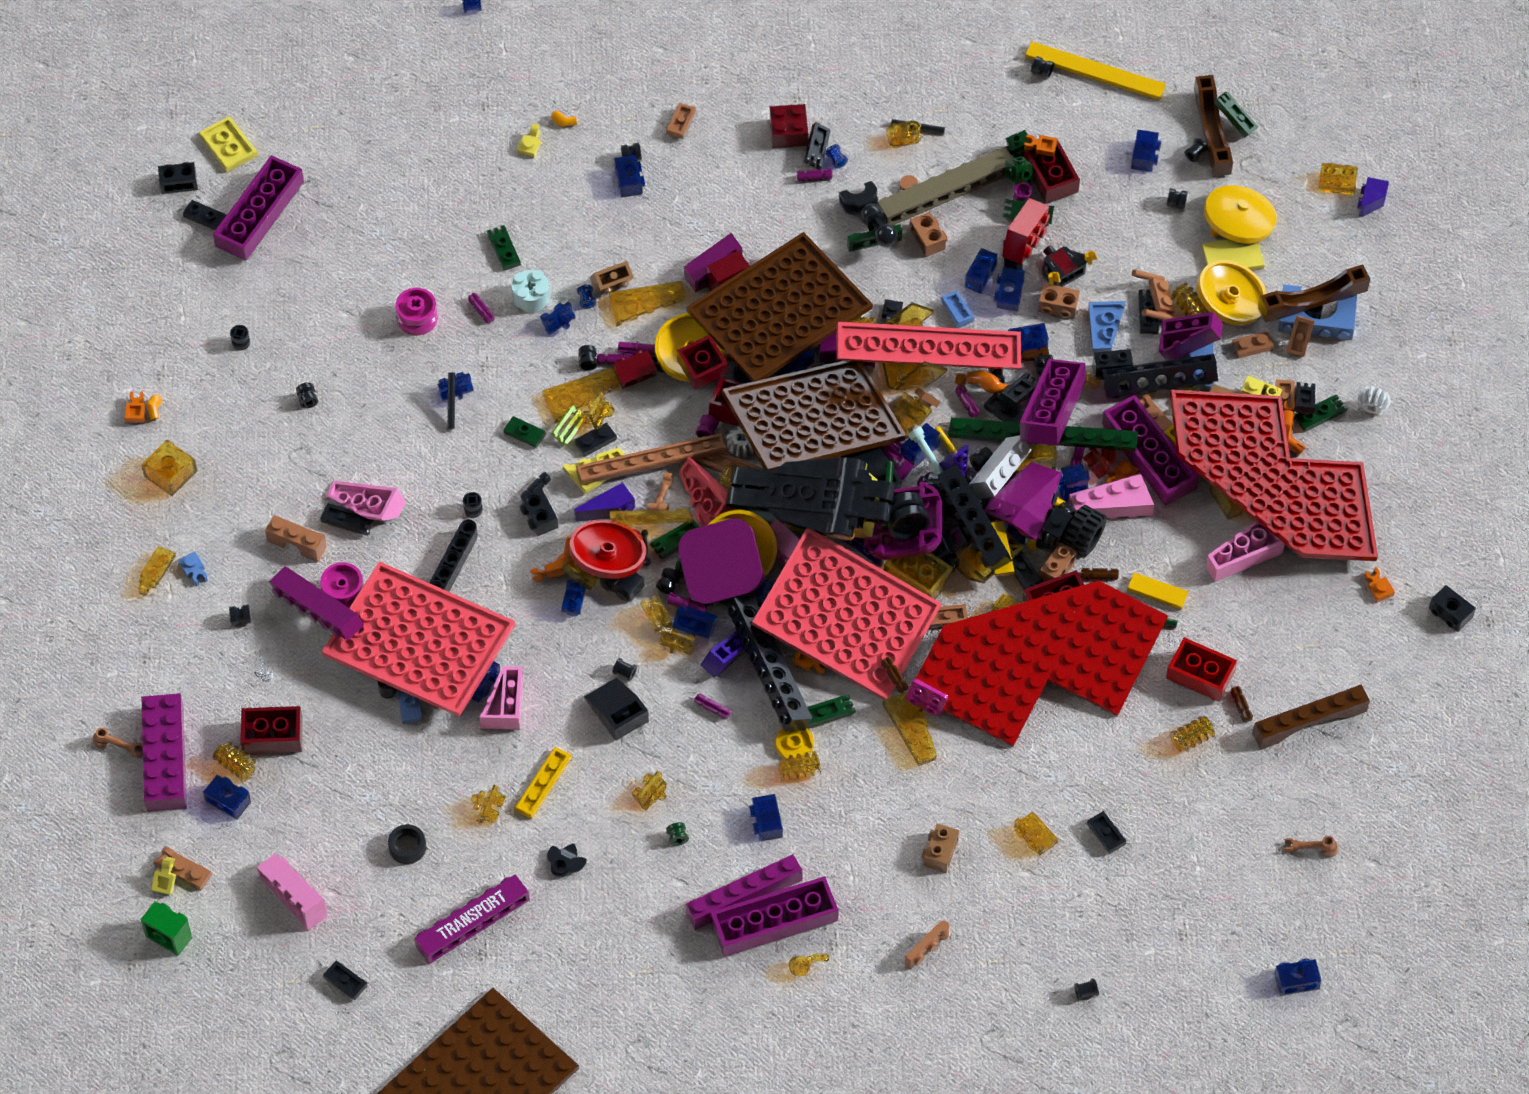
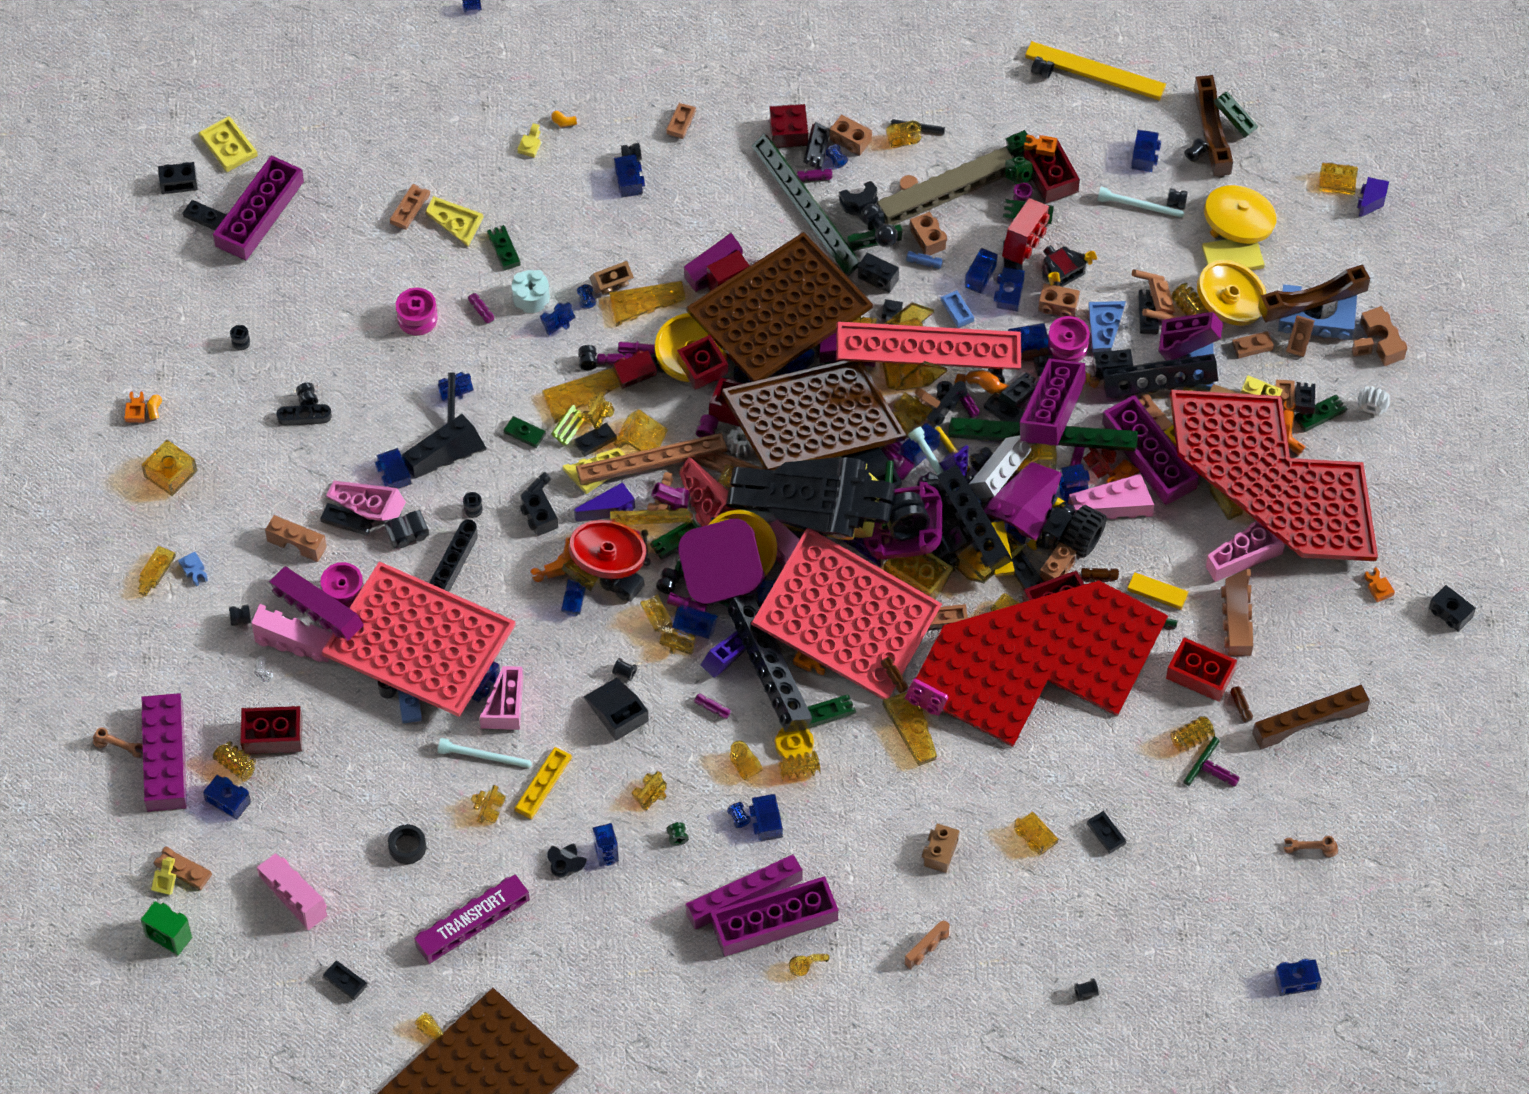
none -> bright pink wedge [251,604,333,662]
none -> black beam [276,404,332,426]
none -> clear blue brick [374,448,412,489]
none -> black brick [384,510,429,548]
none -> nougat plate [390,184,430,230]
none -> black wedge [402,414,487,479]
none -> clear yellow cone [414,1012,444,1041]
none -> light yellow wing [426,196,484,247]
none -> light aqua piece [438,738,532,768]
none -> clear blue brick [592,823,619,866]
none -> clear yellow bracket [613,409,668,452]
none -> magenta piece [651,482,690,513]
none -> clear blue bush [727,802,751,829]
none -> clear yellow piece [730,741,763,780]
none -> plate [751,134,861,276]
none -> nougat brick [830,114,872,155]
none -> black brick [858,252,899,293]
none -> medium blue axle [906,251,942,269]
none -> black plate [926,381,968,429]
none -> black bush [936,381,953,401]
none -> dark pink wheel [1047,316,1090,362]
none -> light aqua piece [1097,187,1184,218]
none -> dark green bar [1183,737,1220,786]
none -> magenta axle [1202,760,1240,787]
none -> nougat wedge [1221,569,1253,656]
none -> nougat plate [1352,338,1374,357]
none -> nougat arch [1360,306,1407,366]

